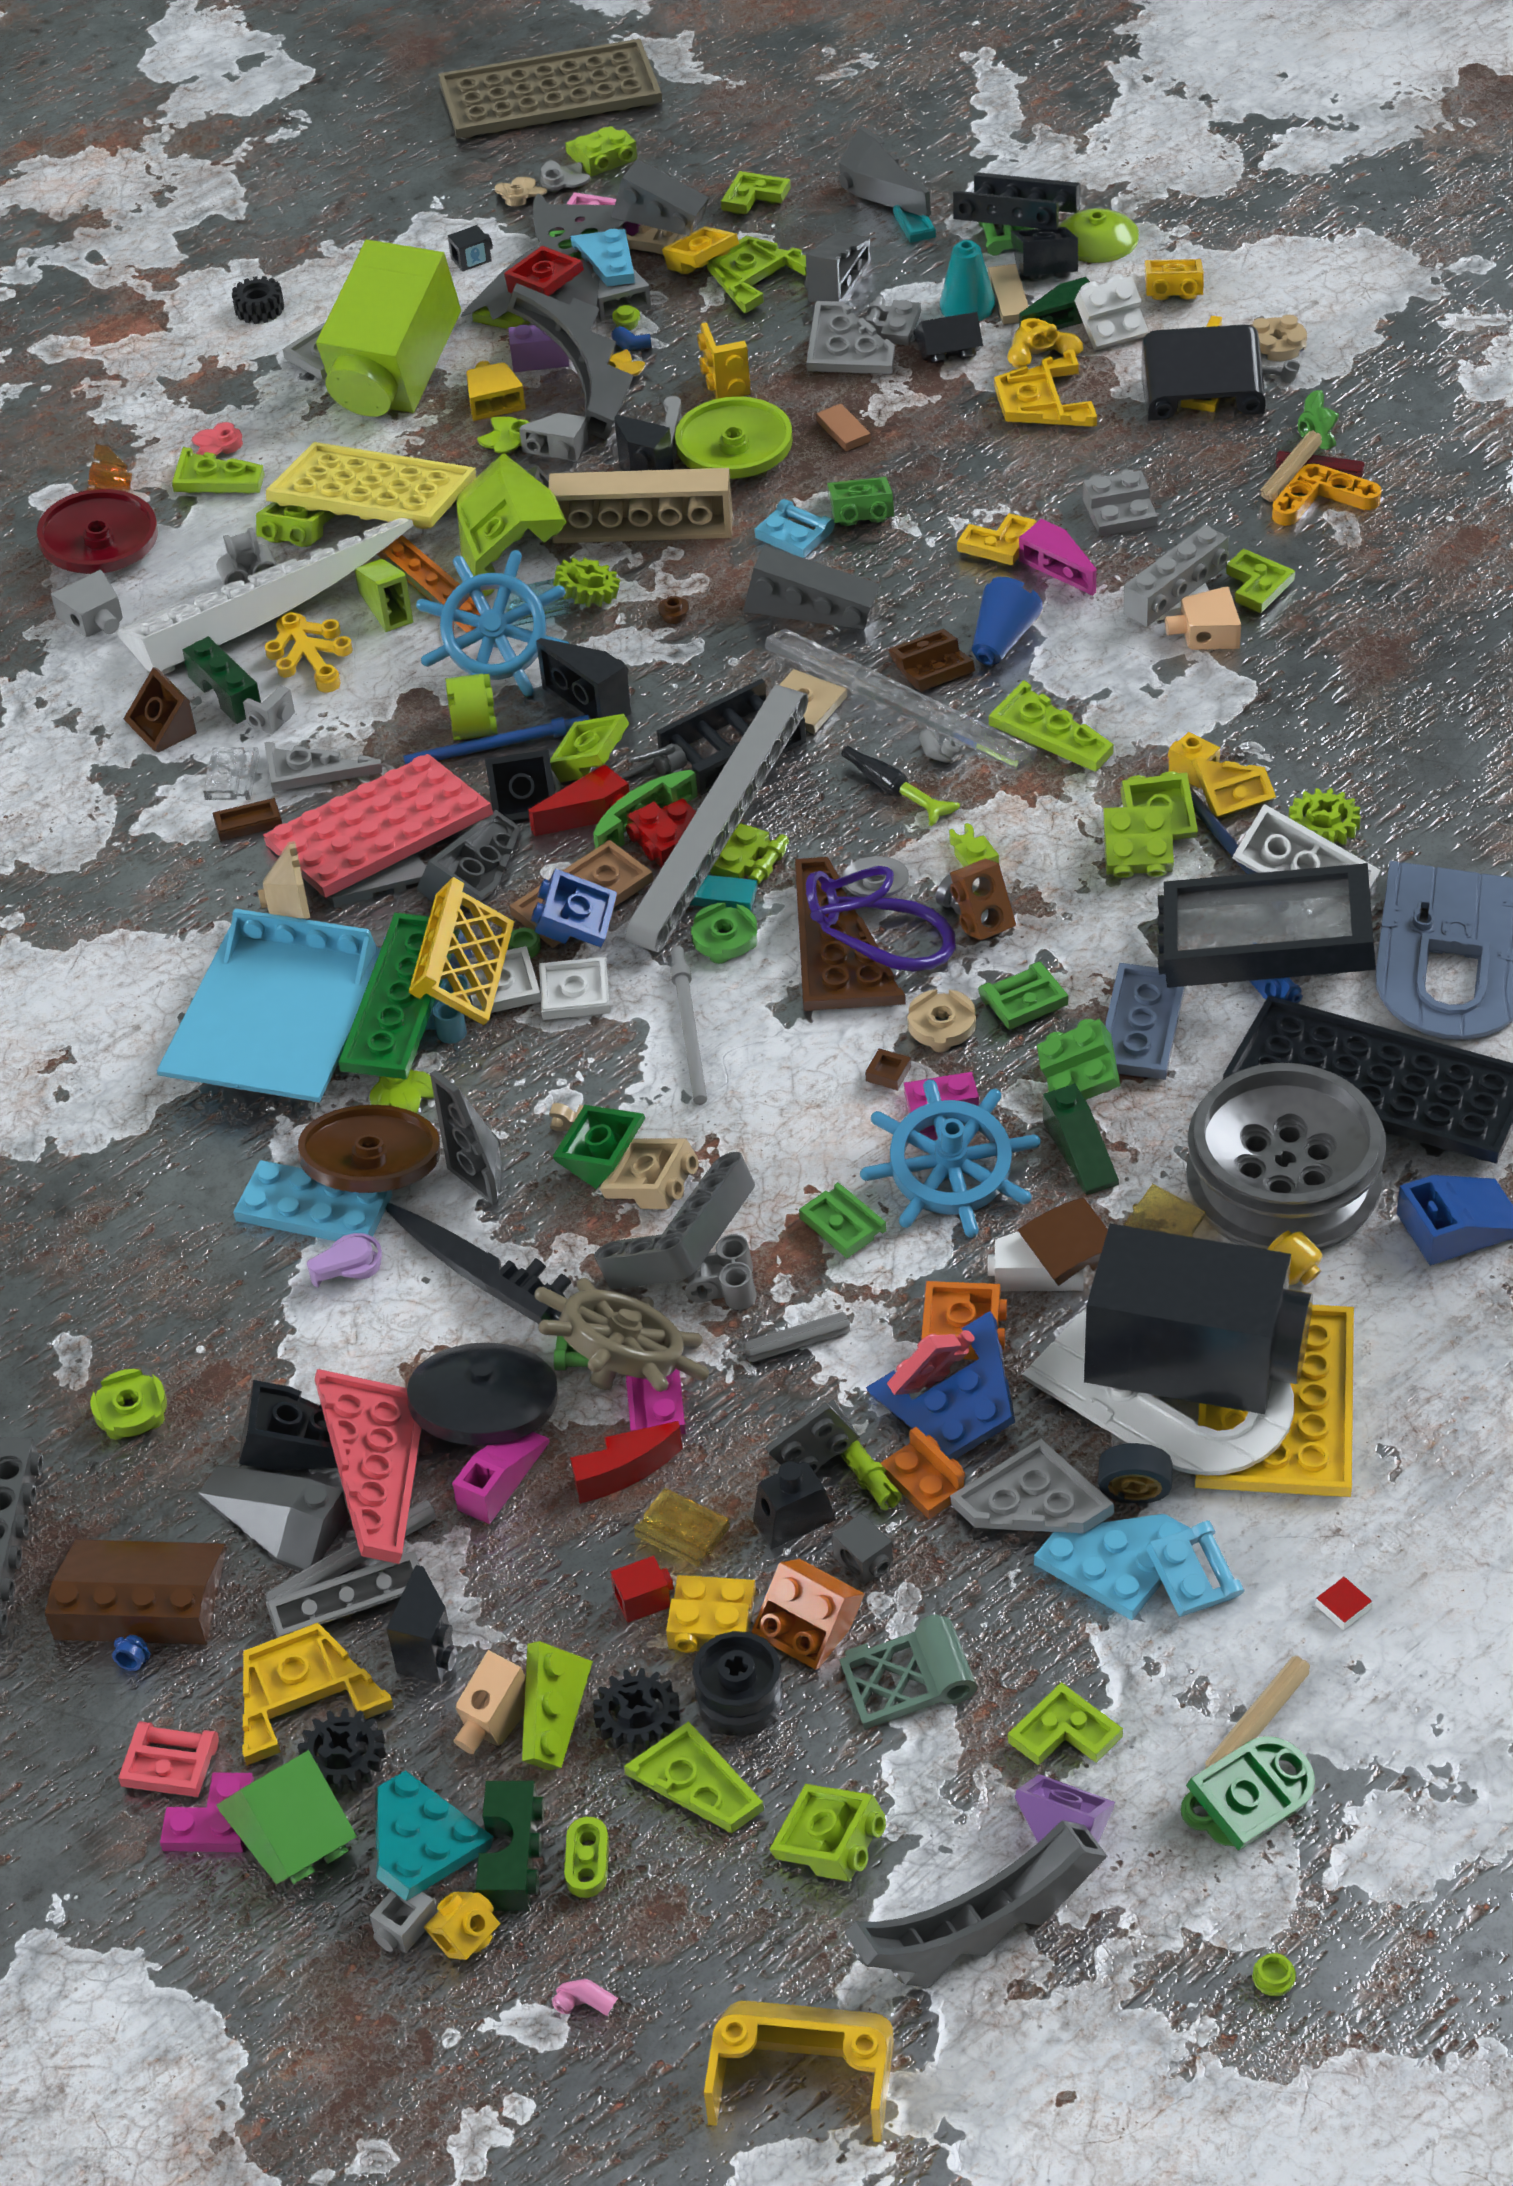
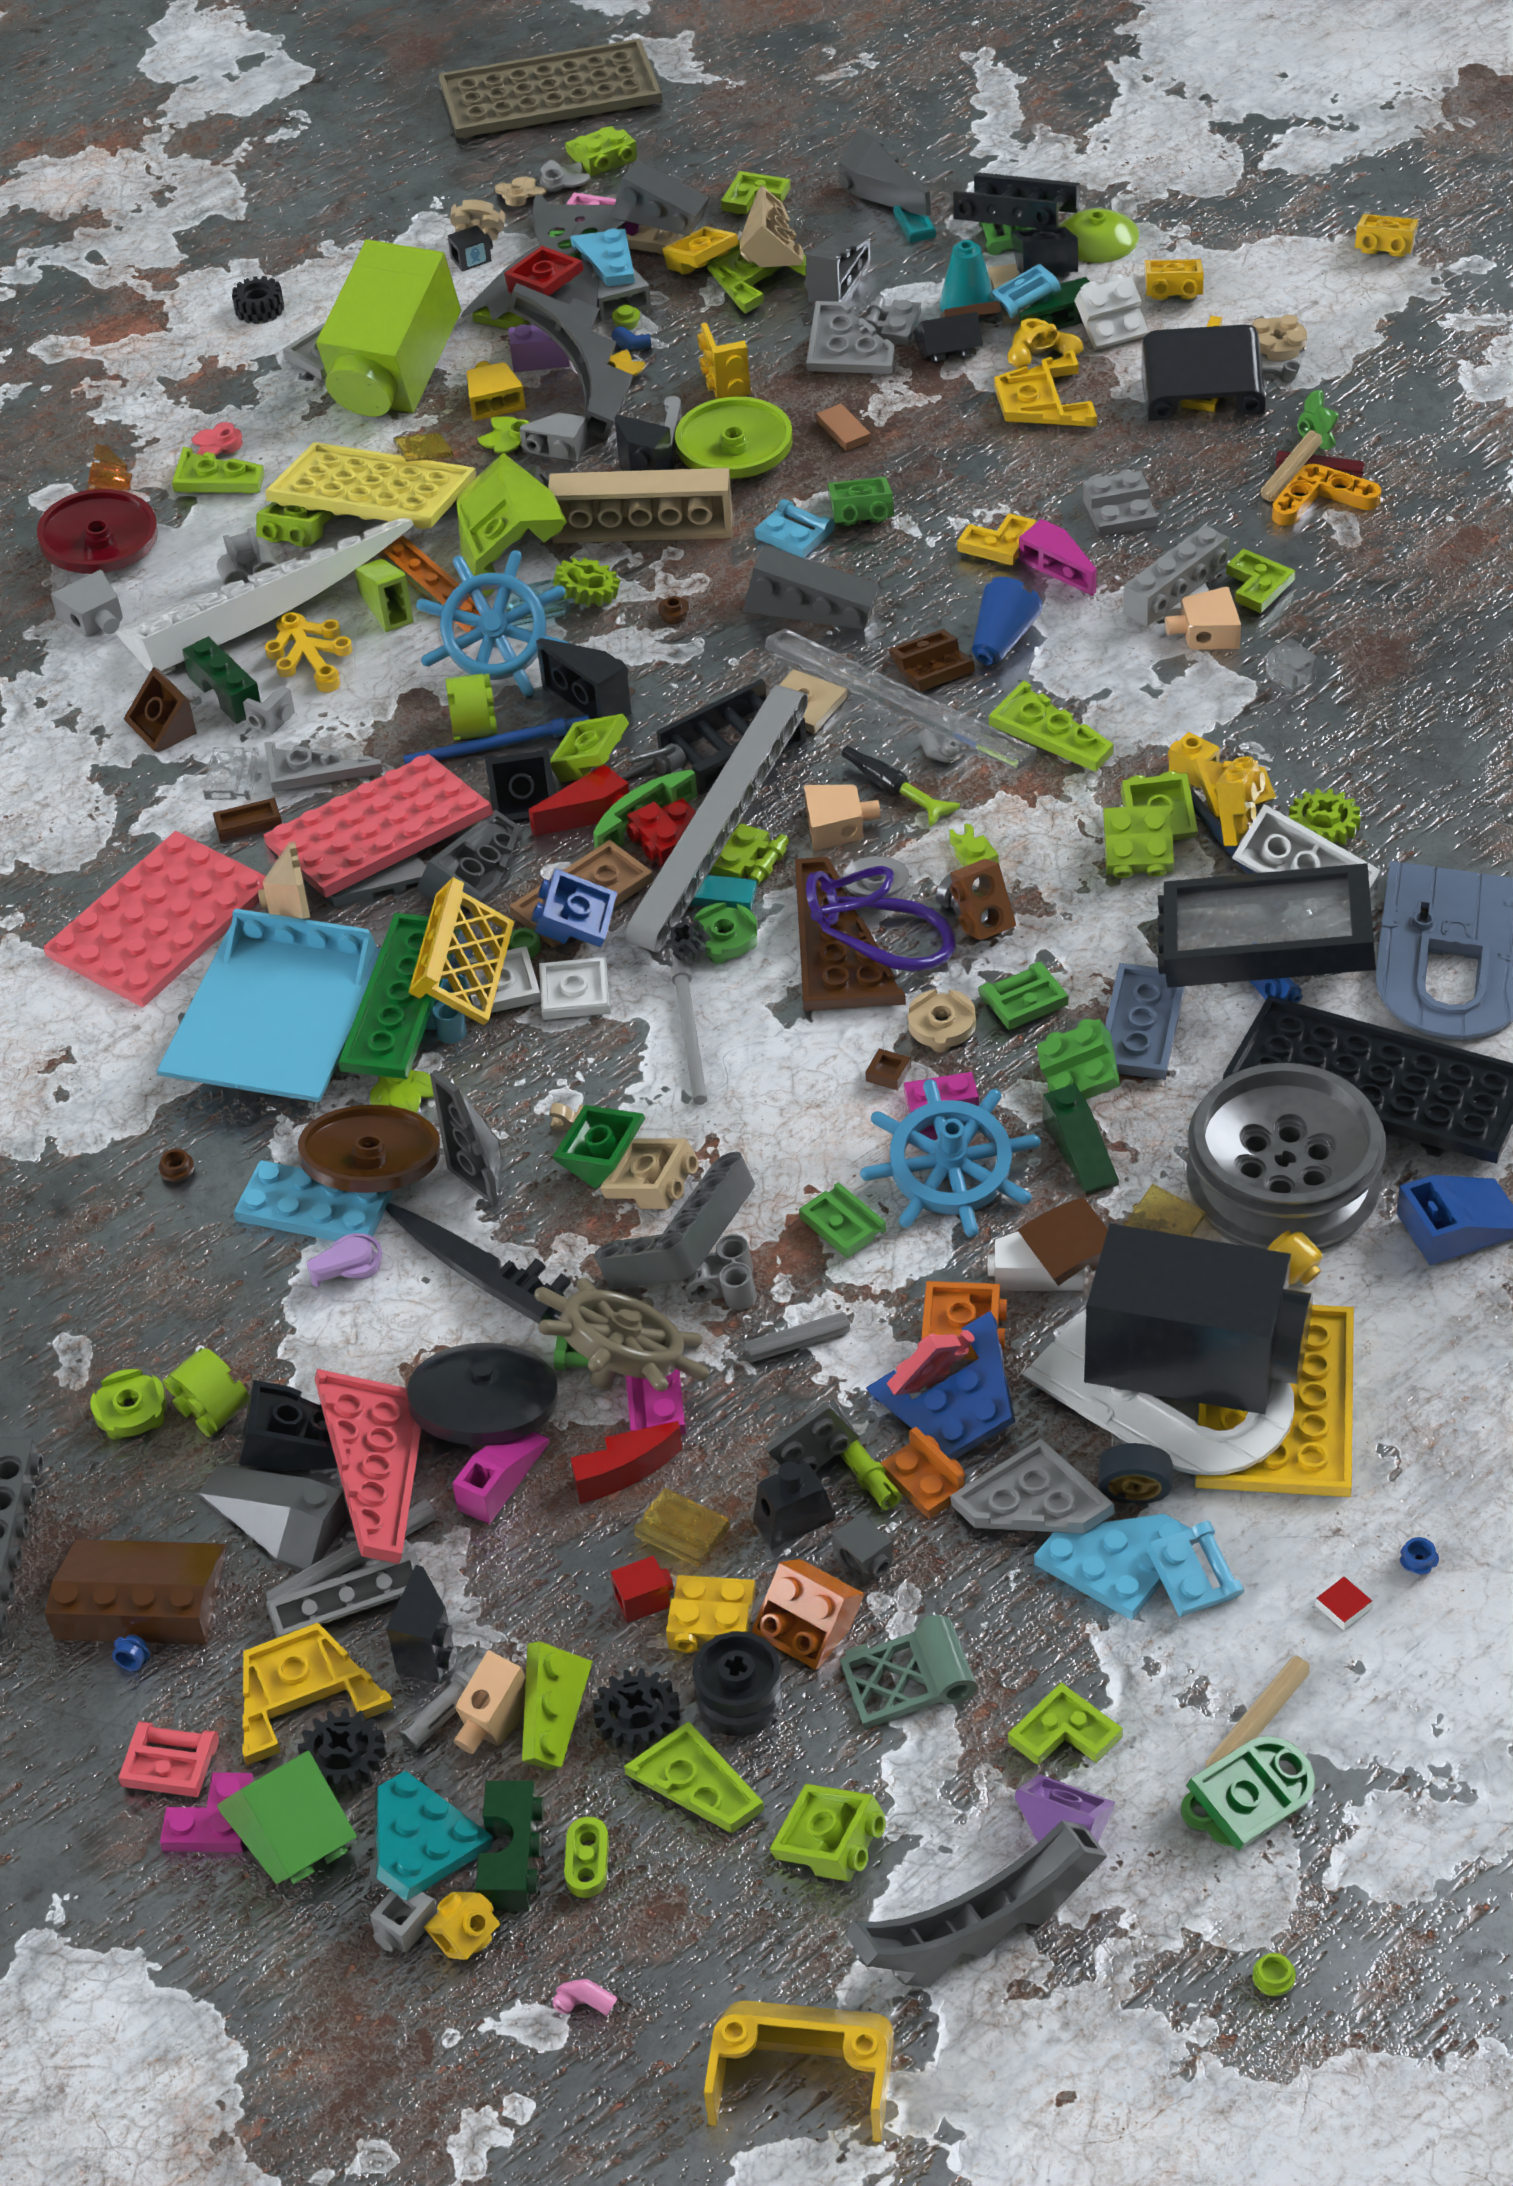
none -> coral plate [43,831,266,1007]
none -> reddish brown plate [159,1149,194,1182]
none -> lime brick [162,1347,250,1437]
none -> clear yellow piece [393,433,453,462]
none -> light grey pin [399,1648,488,1751]
none -> tan plate [450,199,506,240]
none -> black gear [666,919,711,962]
none -> tan wedge [740,186,804,267]
none -> light nougat torso [804,785,881,851]
none -> reddish brown tile [940,301,1001,319]
none -> medium azure plate [991,264,1062,318]
none -> yellow plate [1216,756,1265,846]
none -> clear brick [1266,638,1317,694]
none -> yellow plate [1354,214,1419,257]
none -> blue plate [1400,1537,1439,1575]

